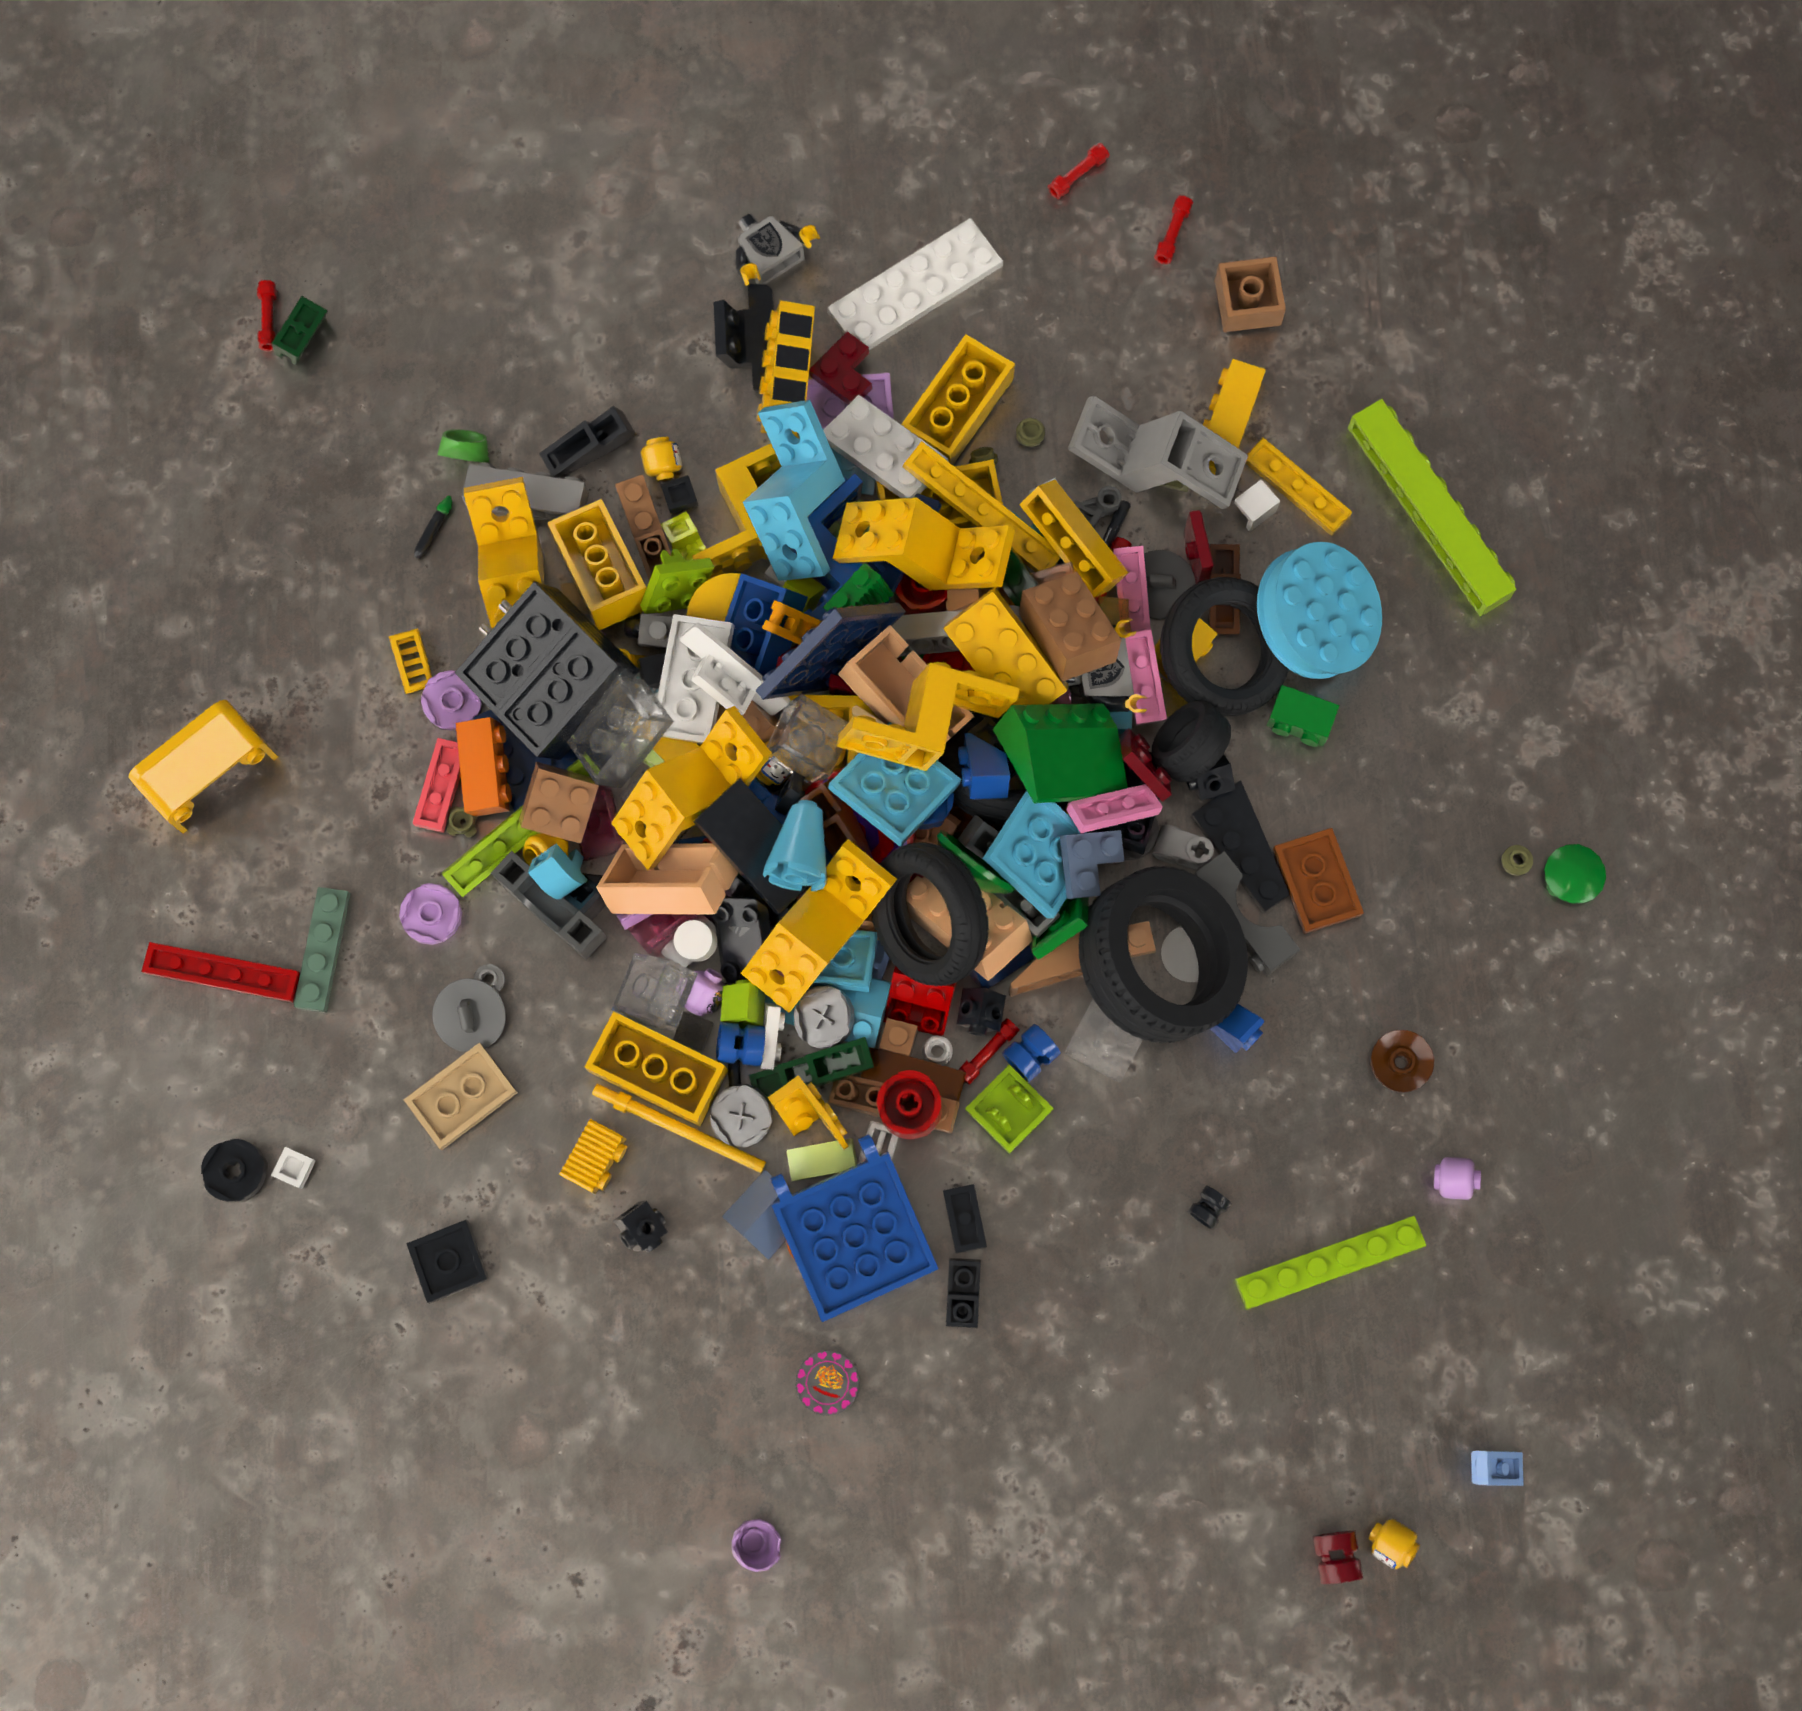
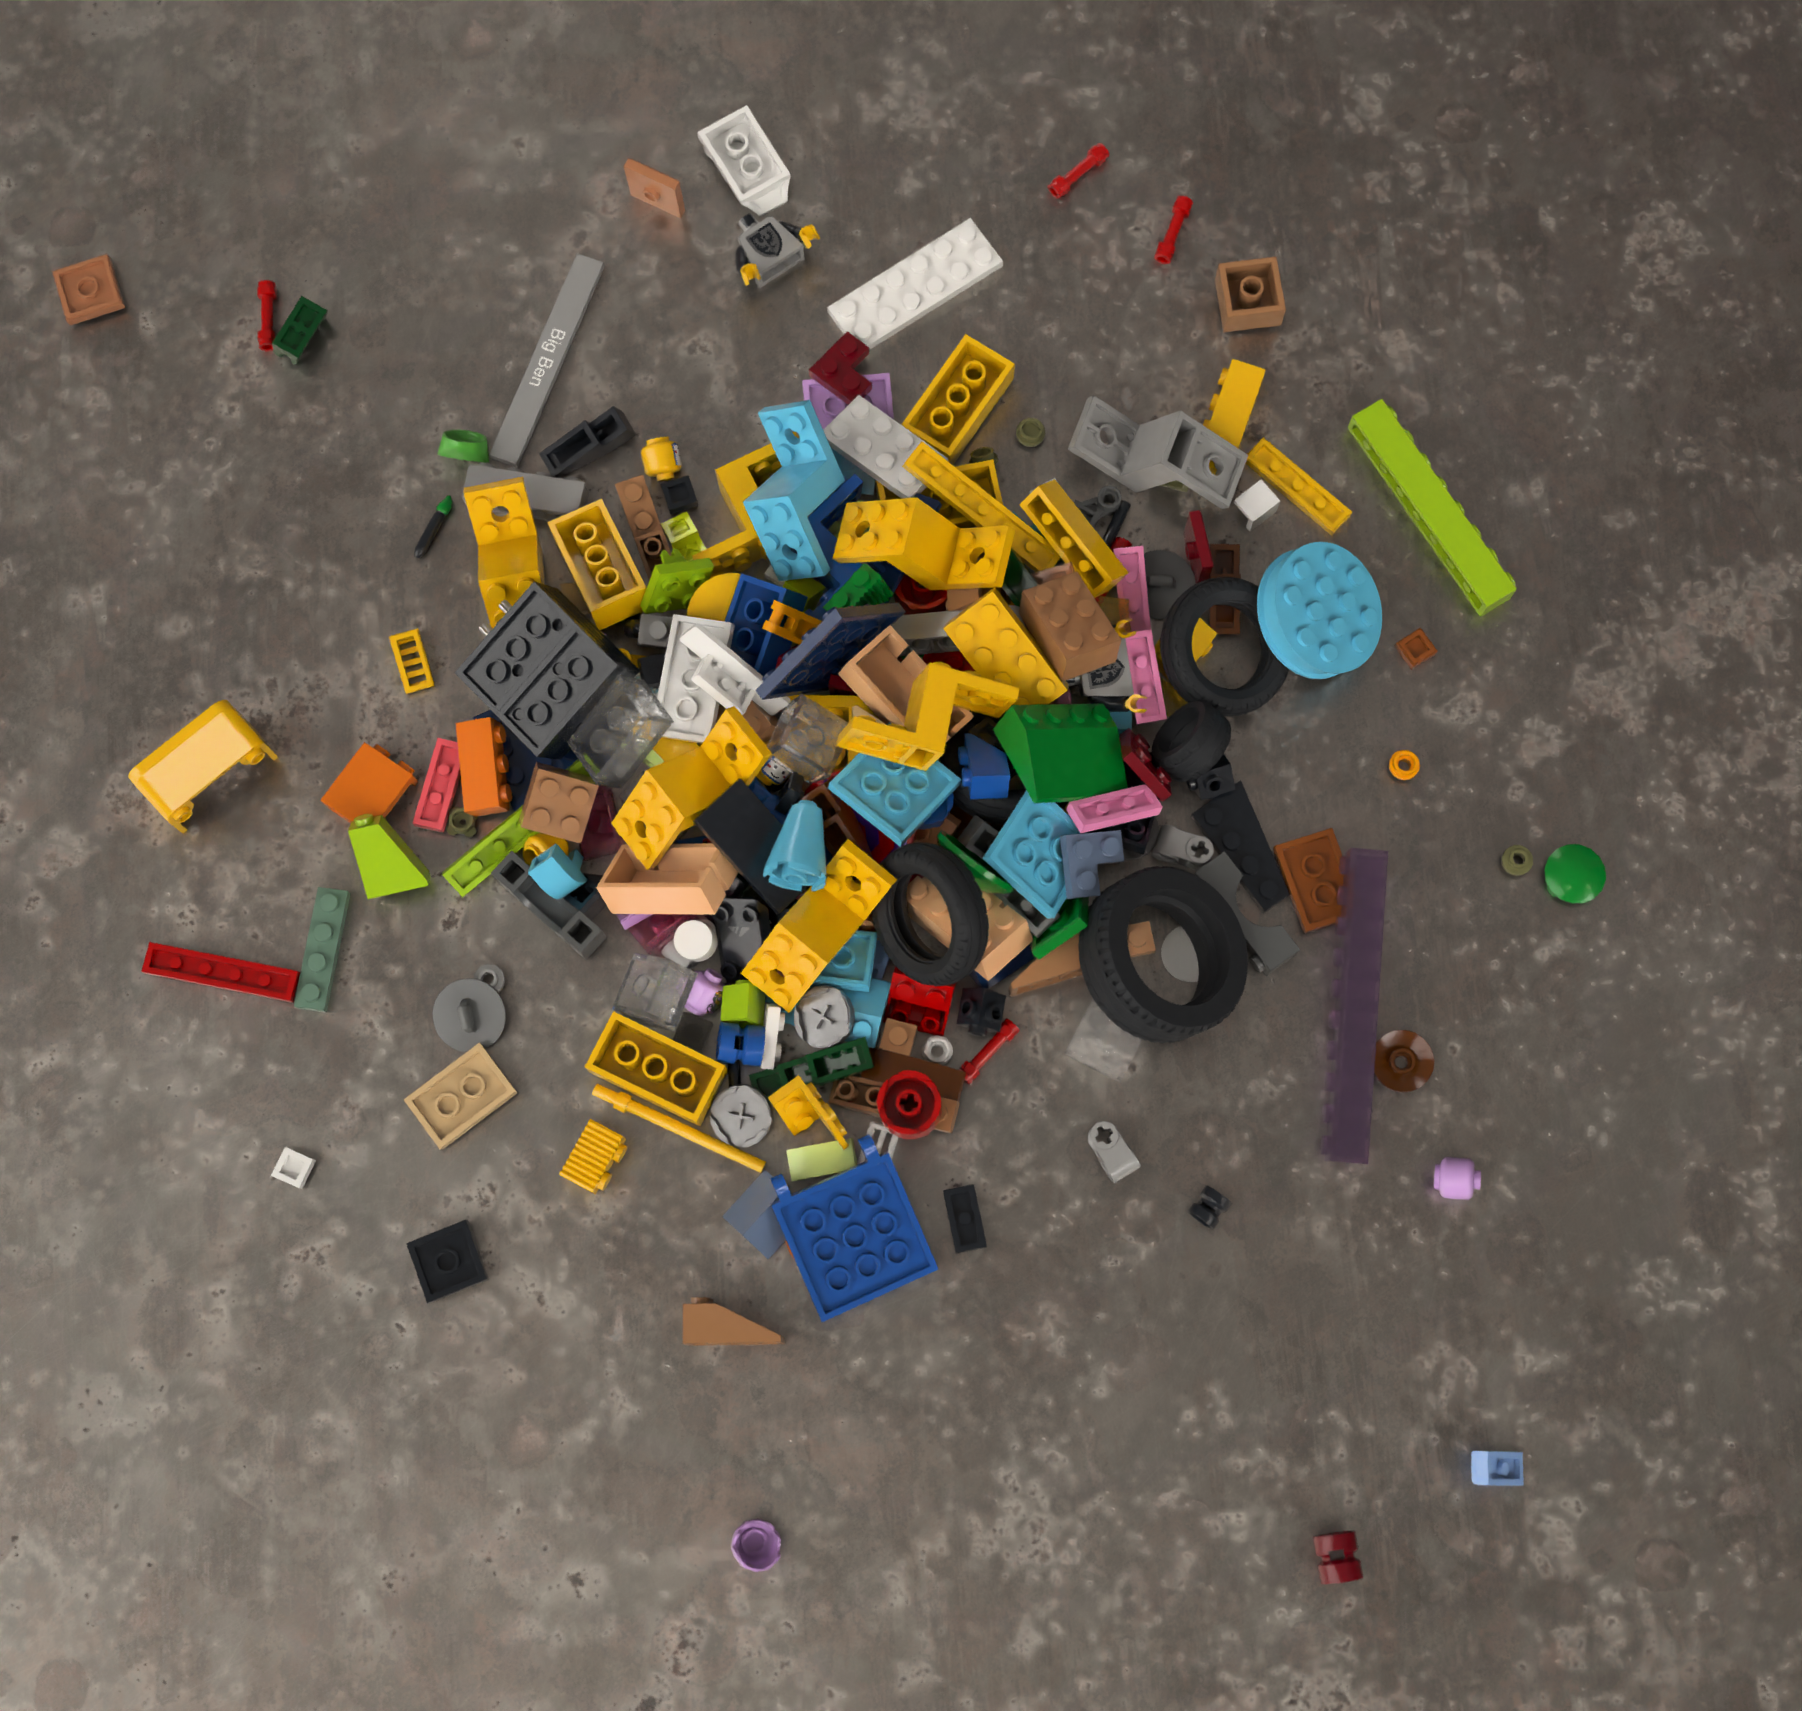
black plate [201,1139,268,1203] -> none
lavender tile [399,883,462,945] -> none
lavender tile [421,670,482,731] -> none
black brick [613,1201,668,1253] -> none
black plate [713,283,773,392] -> none
brick [757,300,815,434] -> none
flat silver tile [795,1350,860,1416] -> none
black slope [946,1258,981,1328] -> none
lime plate [965,1065,1054,1154] -> none
blue wheel [1002,1024,1061,1083] -> none
blue slope [1210,1004,1265,1053] -> none
lime plate [1235,1216,1427,1310] -> none
green brick [1266,685,1340,747] -> none
yellow head [1368,1519,1420,1569] -> none
none -> nougat plate [52,254,125,325]
none -> orange panel [320,742,418,824]
none -> lime slope [348,814,431,899]
none -> light grey tile [489,253,605,468]
none -> nougat plate [624,158,685,218]
none -> medium nougat slope [683,1297,785,1346]
none -> white slope [698,105,791,216]
none -> light grey piece [1088,1121,1141,1184]
none -> clear purple brick [1320,848,1388,1165]
none -> light orange plate [1389,750,1420,780]
none -> dark orange tile [1394,627,1438,670]

